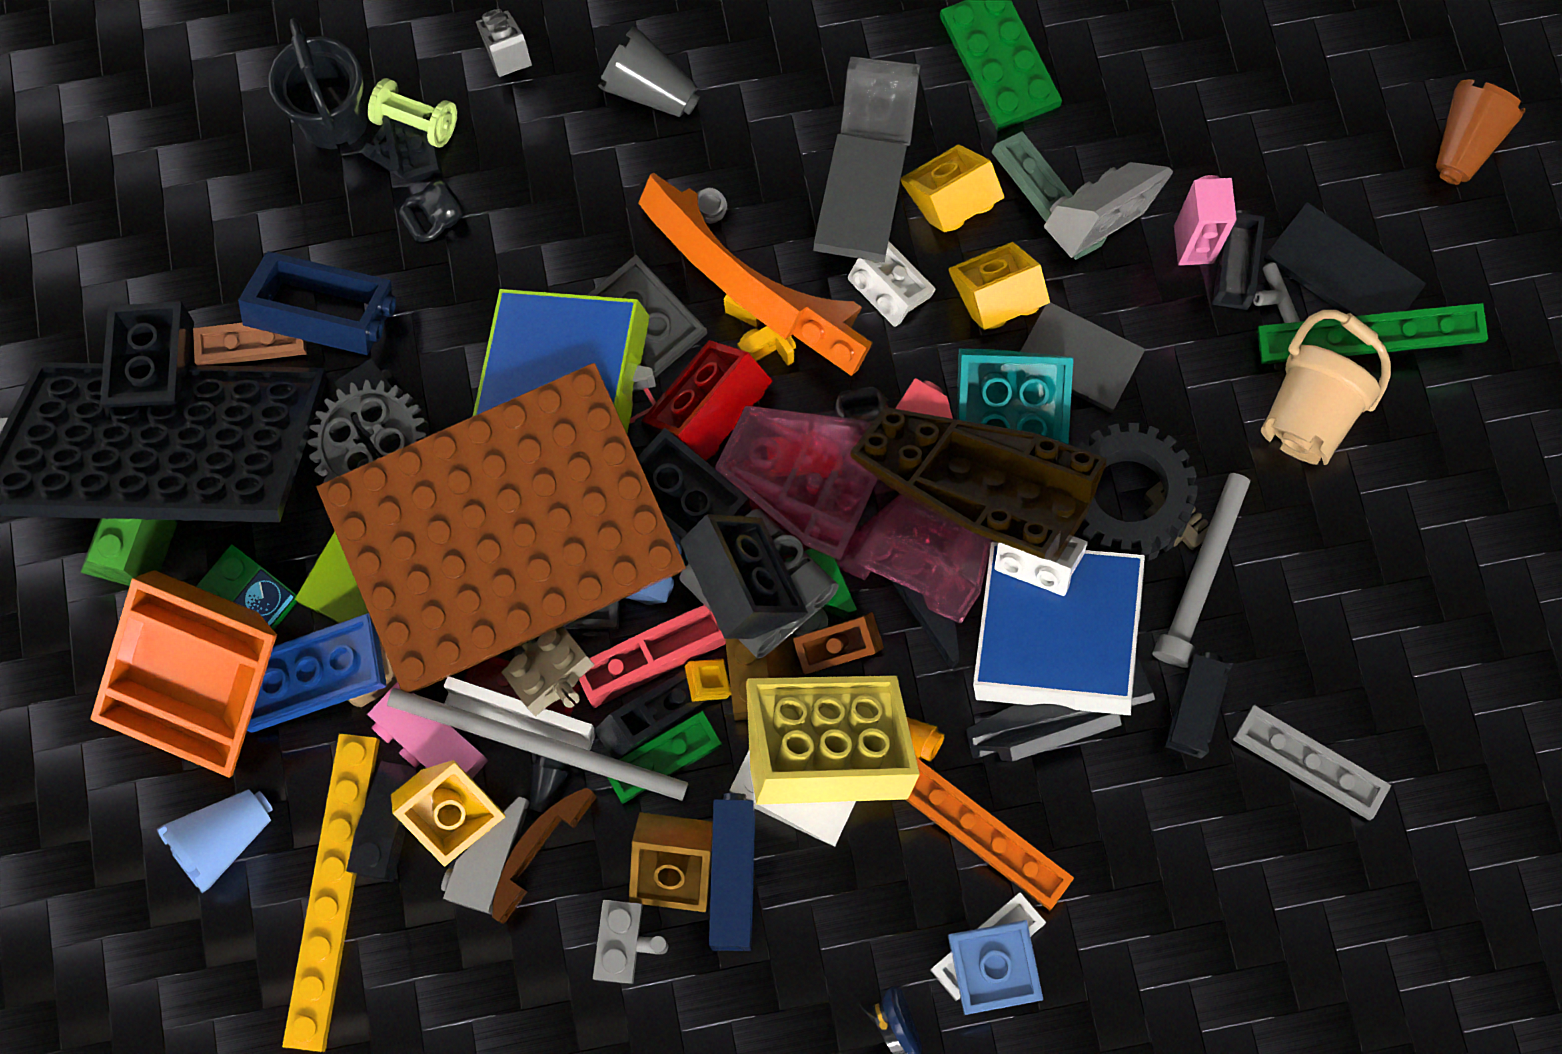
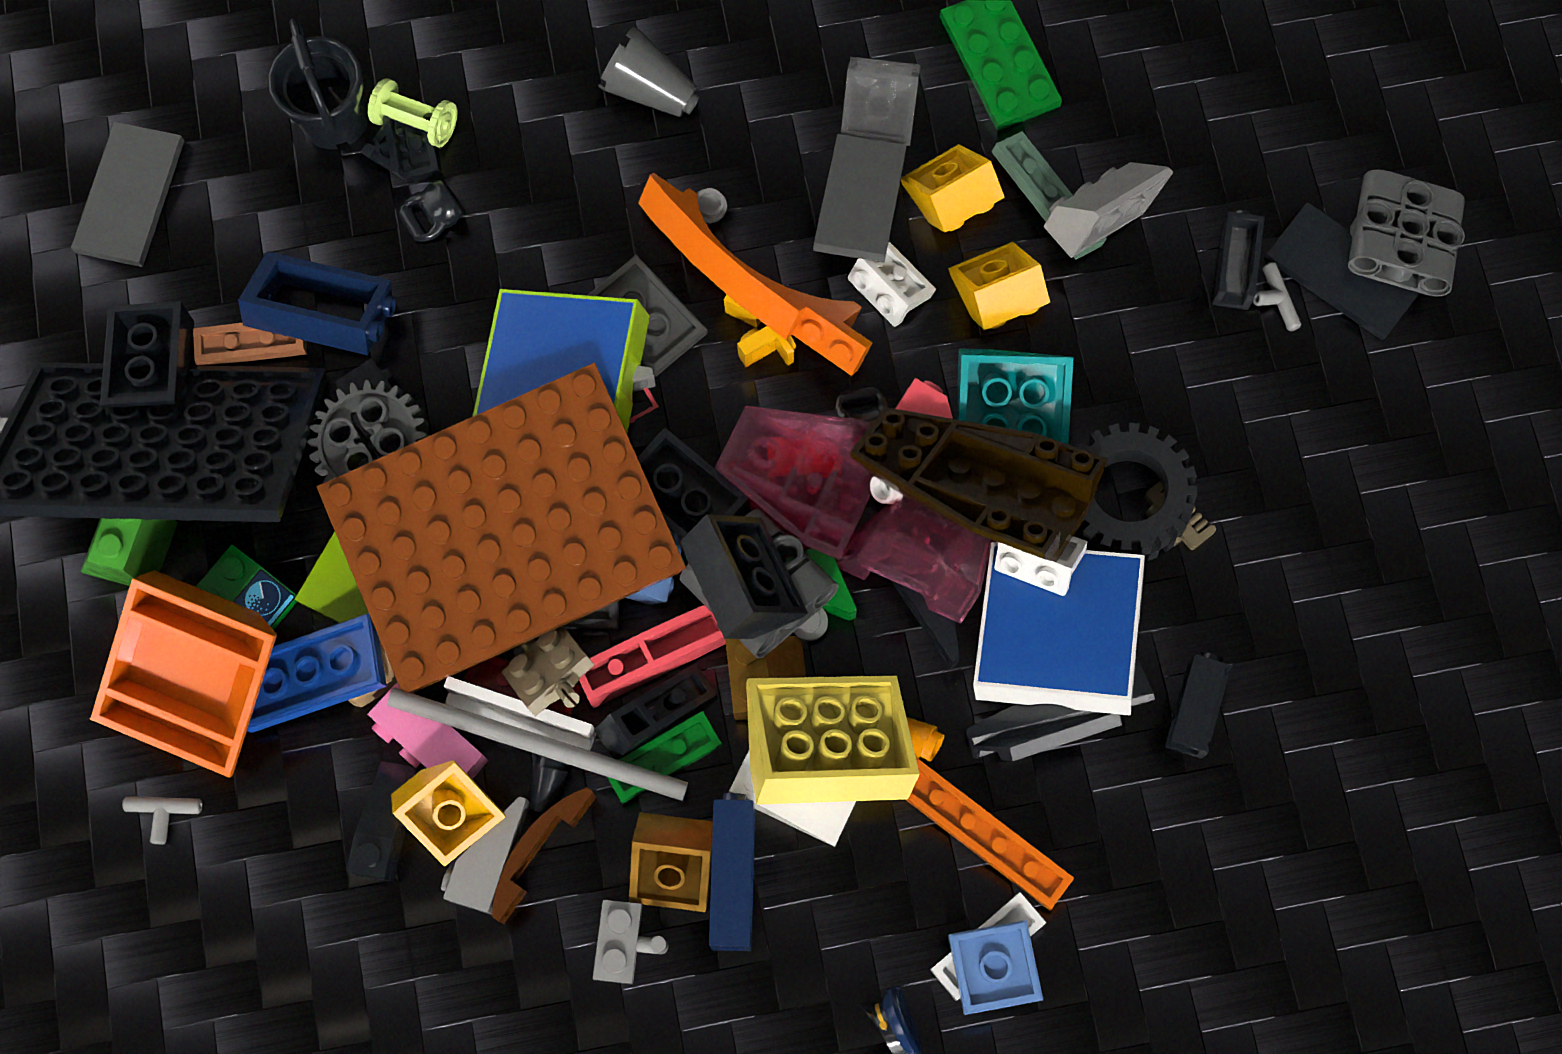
light blue cone [157,789,273,893] -> none
yellow plate [282,734,380,1052] -> none
light grey slope [476,9,532,77] -> none
red slope [641,340,773,461] -> none
yellow tile [684,659,731,701] -> none
dark orange slope [793,612,884,675] -> none
dark grey tile [1020,302,1145,414] -> none
light grey piece [1152,473,1250,668] -> none
bright pink brick [1174,175,1236,265] -> none
light grey plate [1233,705,1391,820] -> none
green plate [1257,303,1488,365] -> none
tan piece [1261,310,1391,465] -> none
dark orange cone [1436,79,1525,185] -> none
none -> dark grey tile [71,122,184,267]
none -> light grey piece [122,796,202,844]
none -> white plate [870,476,903,504]
none -> dark grey connector [1348,169,1465,296]

